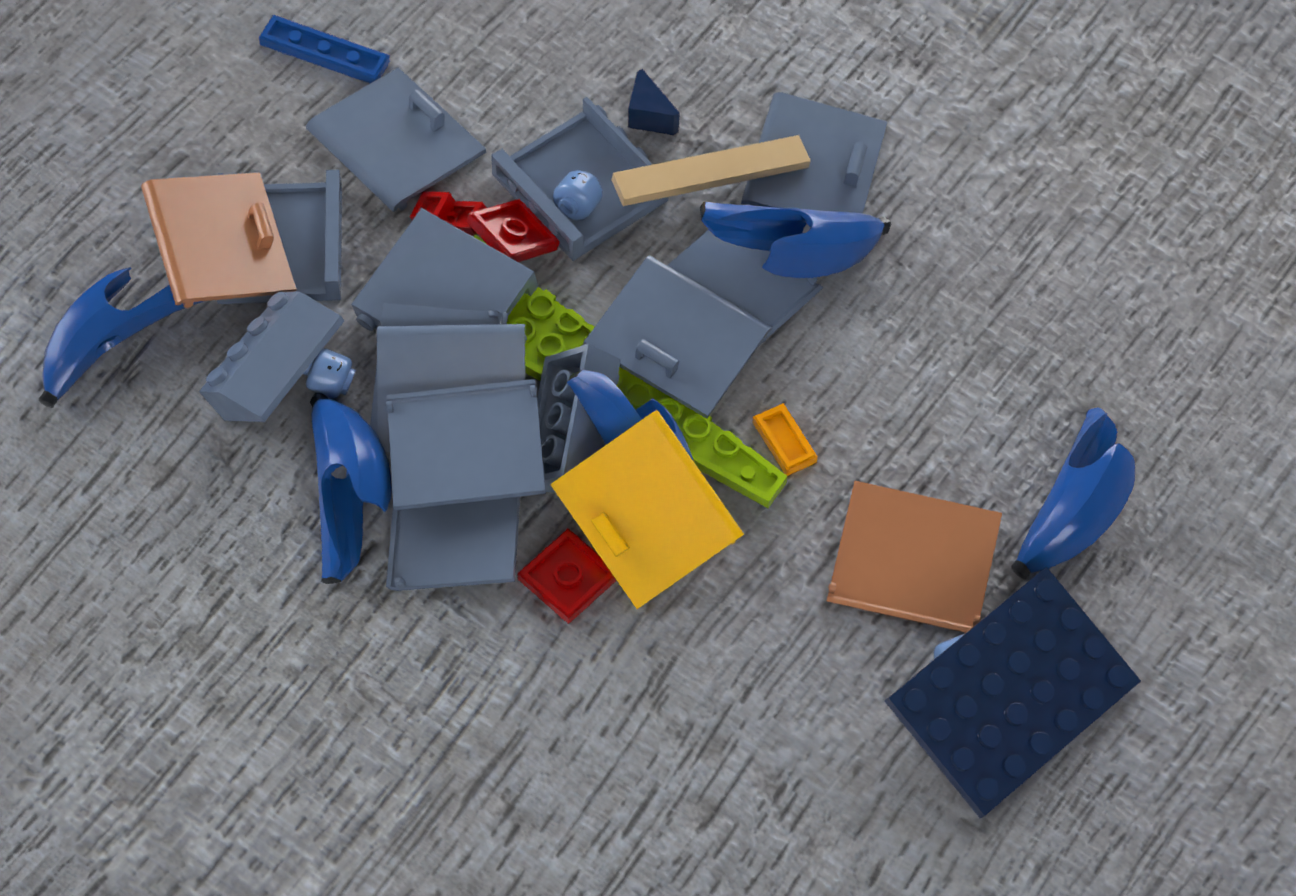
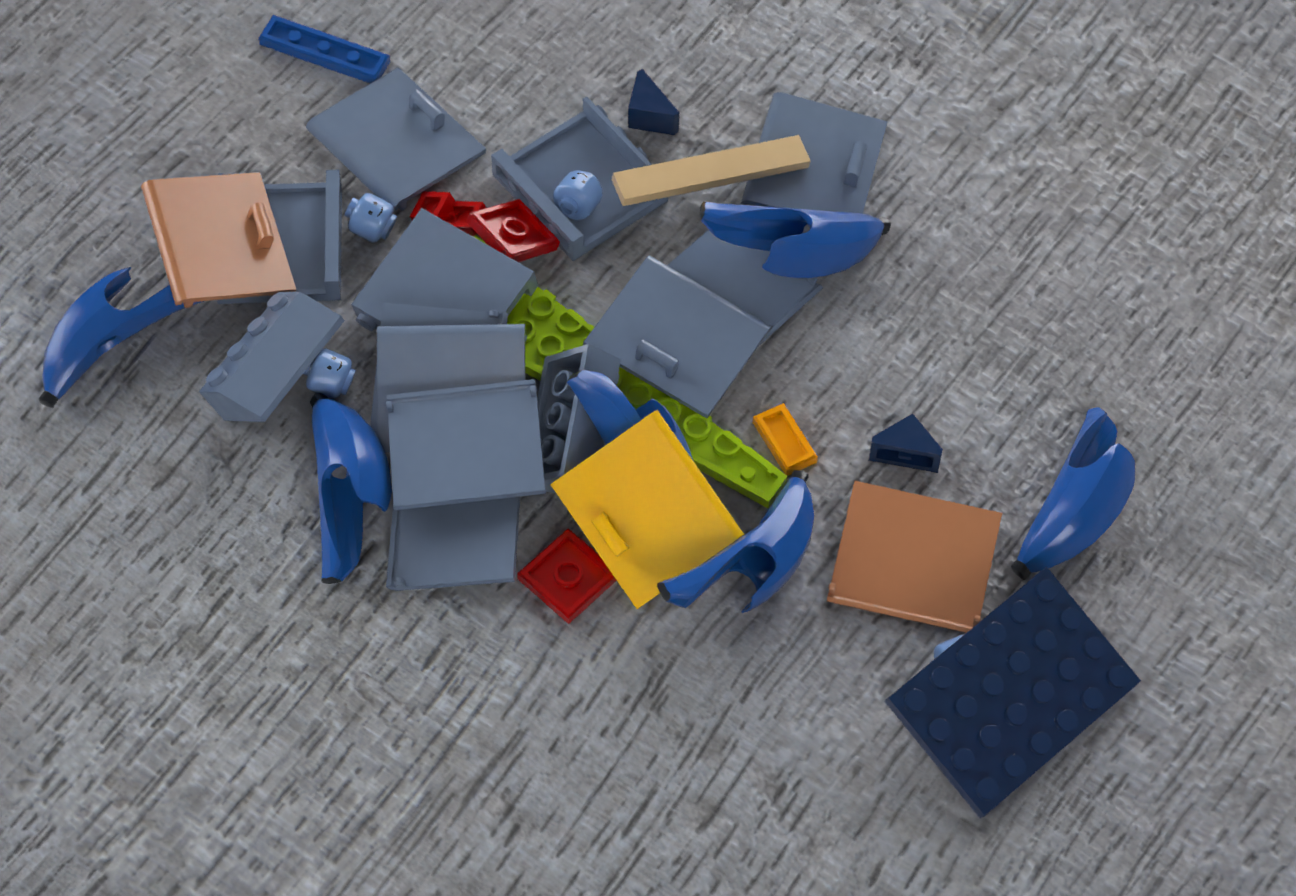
none -> medium blue head [345,193,397,243]
none -> blue piece [657,470,814,613]
none -> dark blue slope [868,414,943,473]

